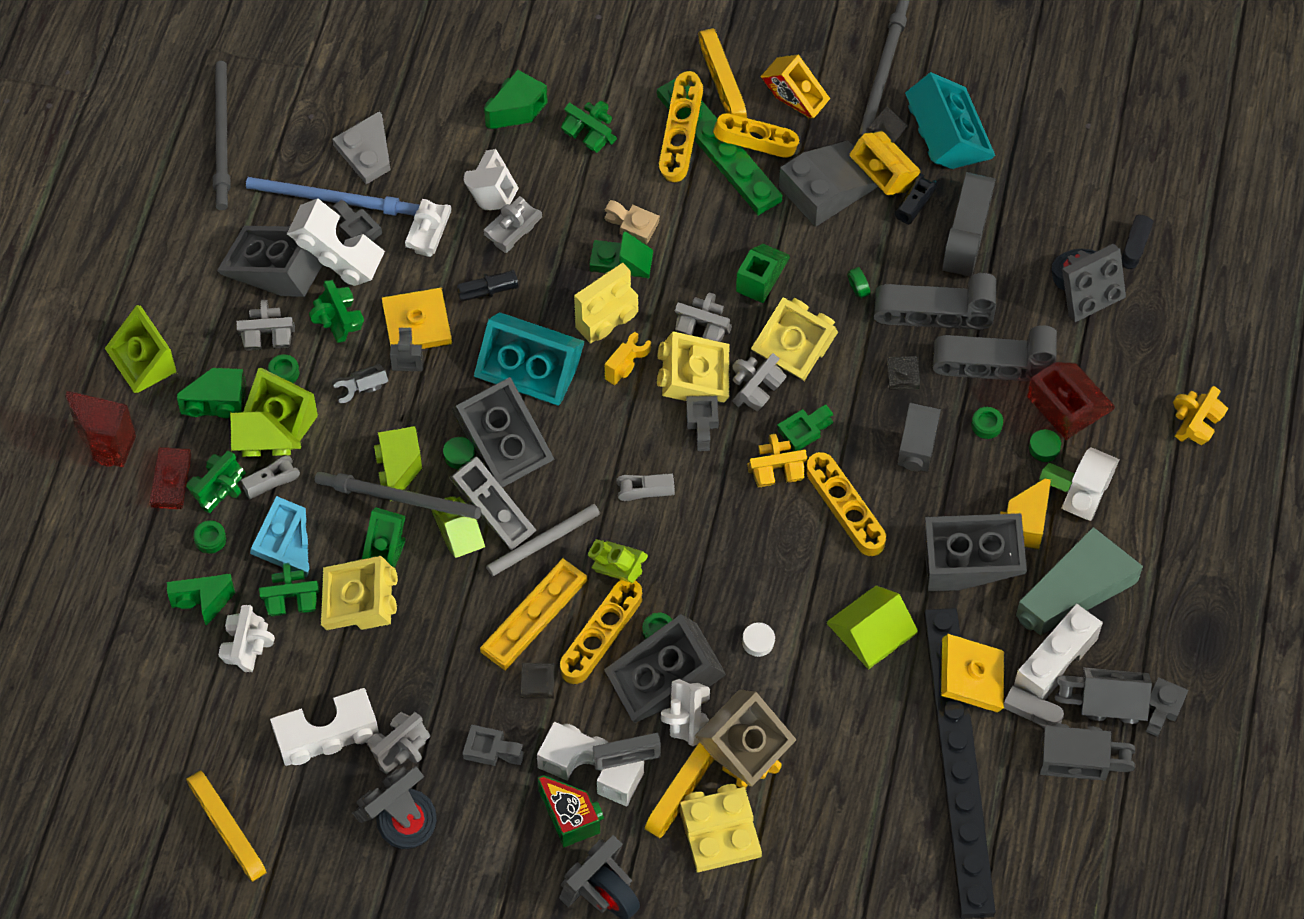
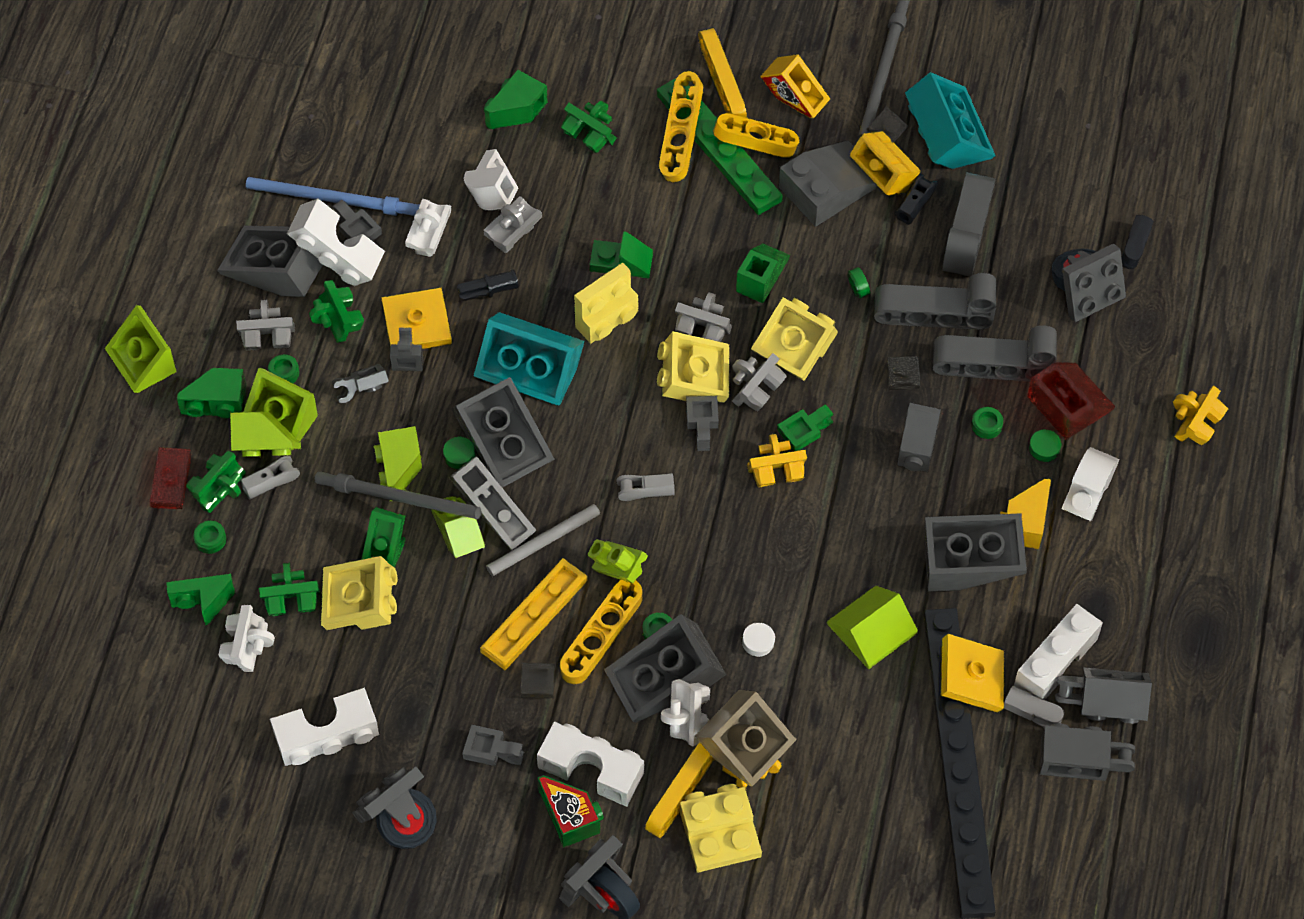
clear red slope [65,391,136,467] -> none
yellow beam [186,770,267,882] -> none
dark grey bar [213,61,231,210] -> none
medium azure wing [250,496,309,577] -> none
light grey wing [332,111,391,184] -> none
light grey hips [367,712,431,775] -> none
dark grey tile [593,733,661,771] -> none
tan plate [604,200,660,245] -> none
yellow plate [605,332,651,385] -> none
yellow beam [806,452,886,556] -> none
sand green slope [1016,527,1143,636] -> none
bright green tile [1039,463,1075,492] -> none
dark grey plate [1146,677,1189,737] -> none

